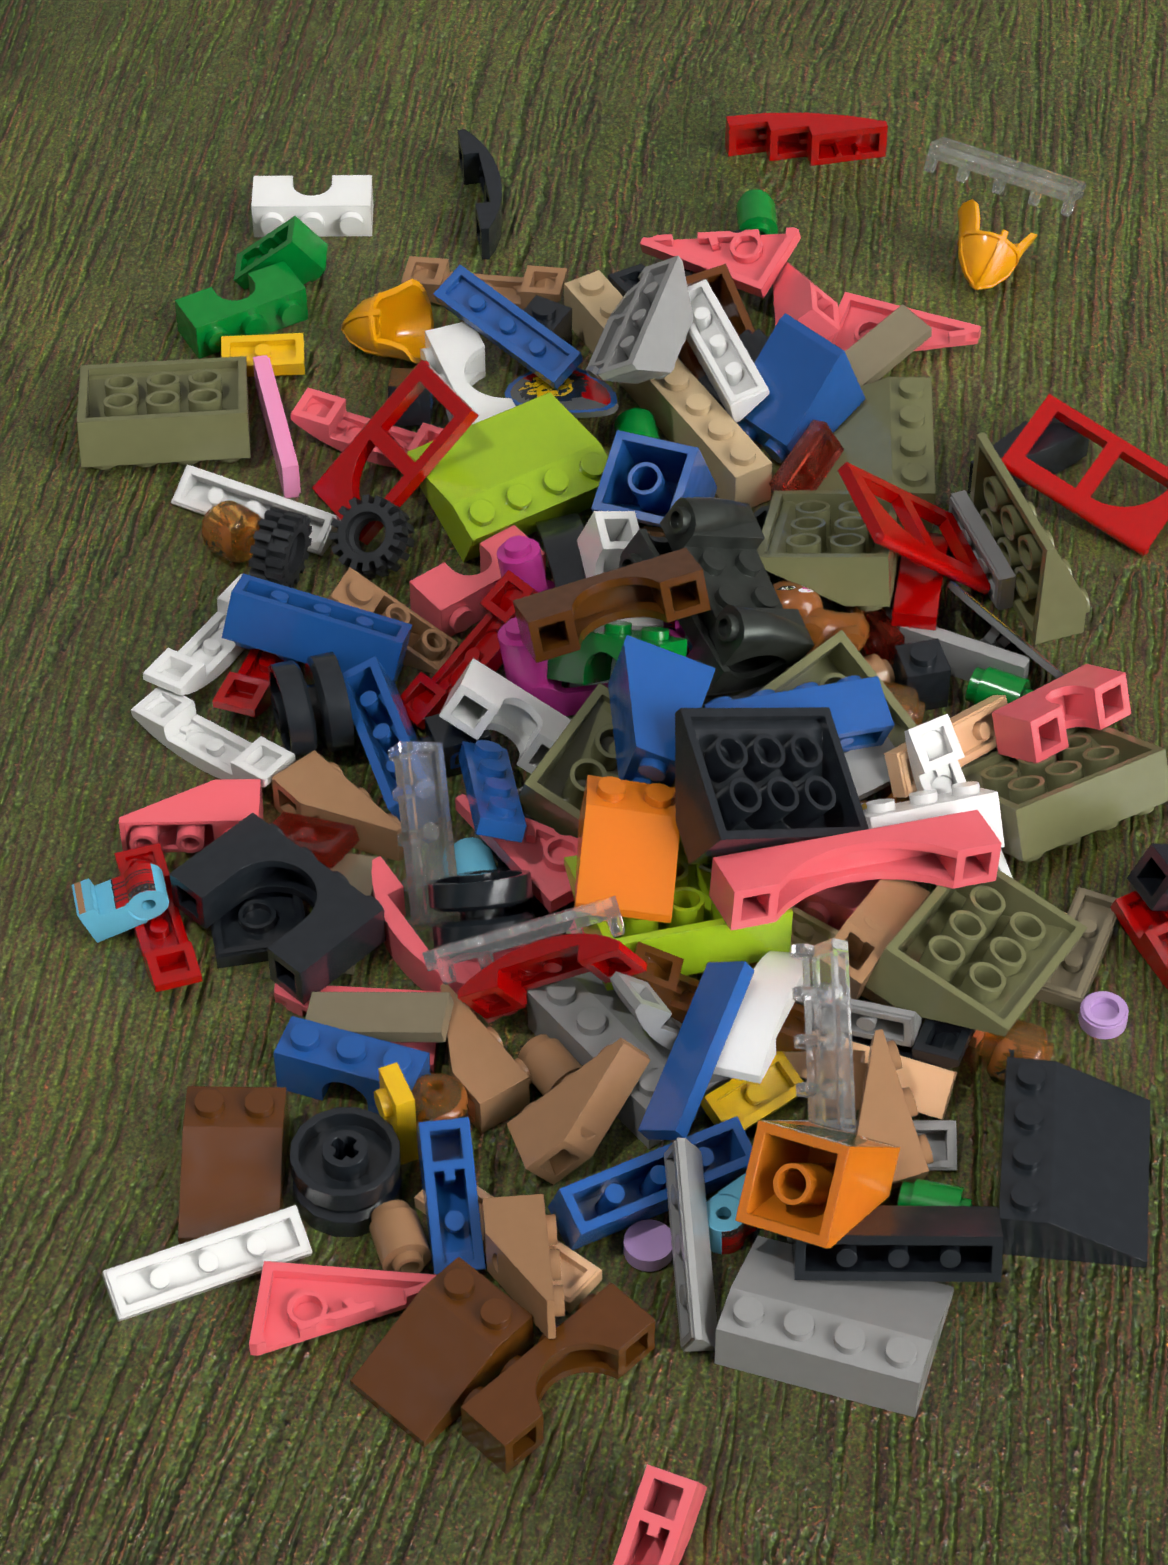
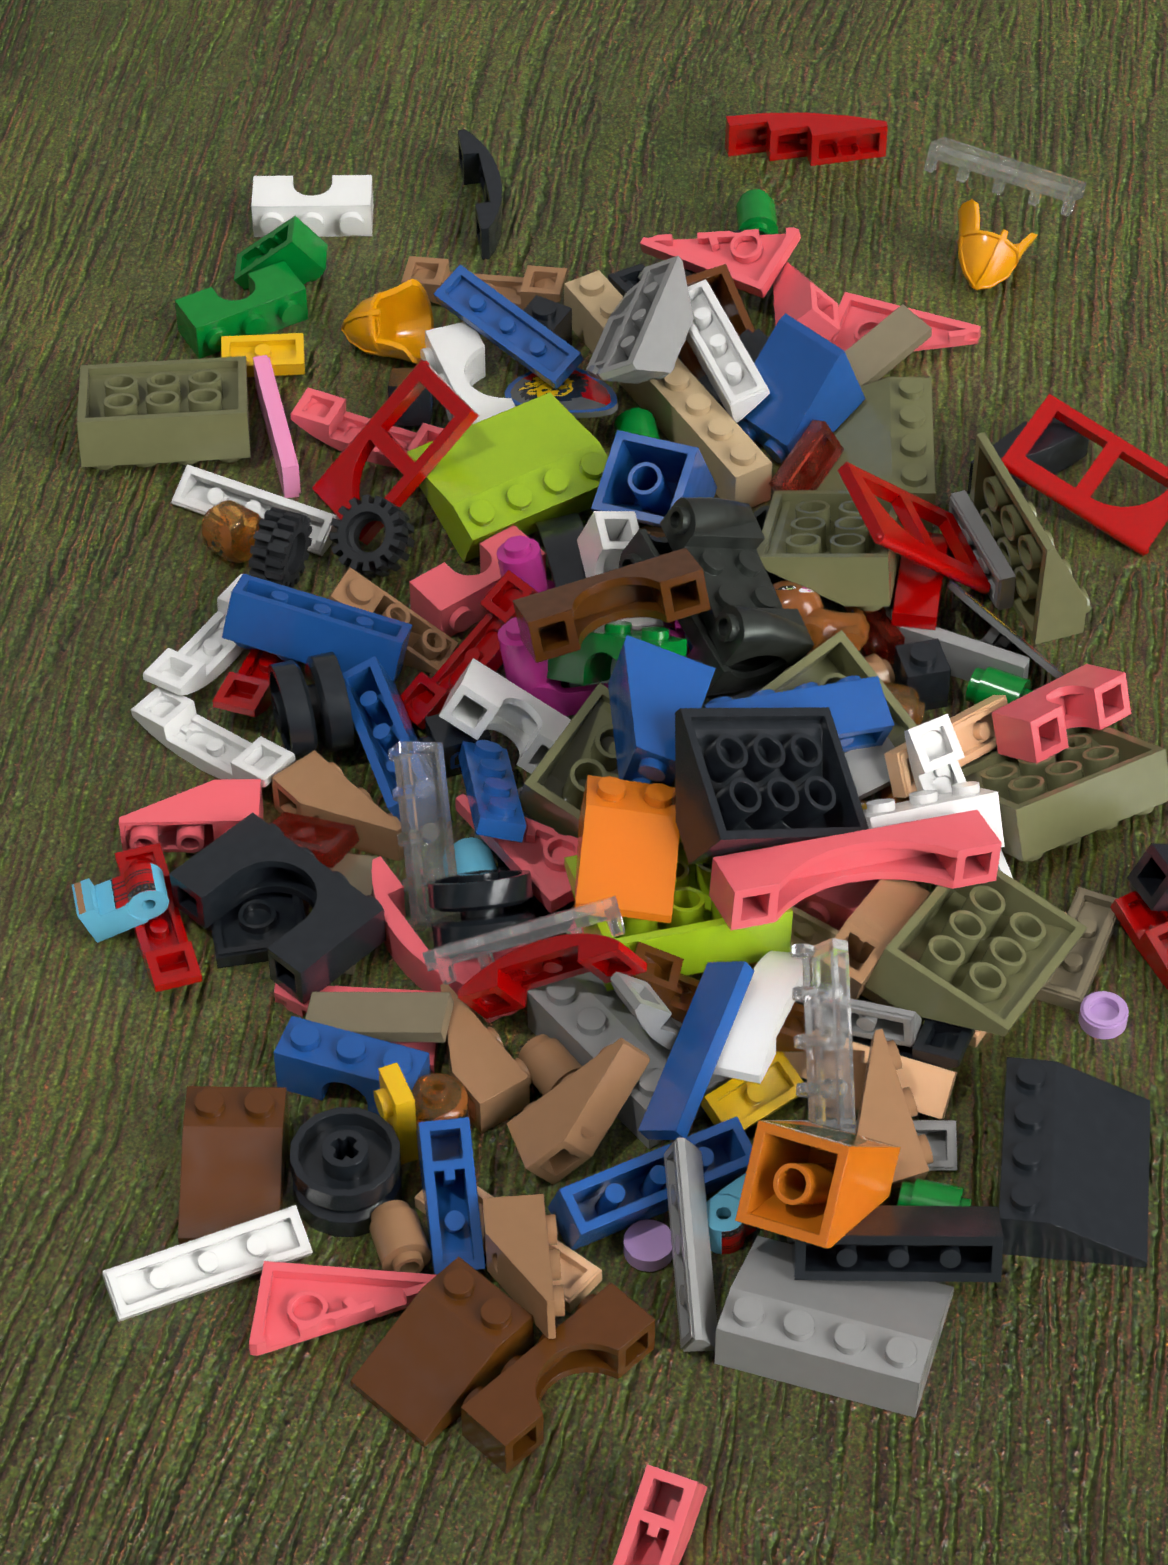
clear orange head [979,1019,1054,1081] -> none

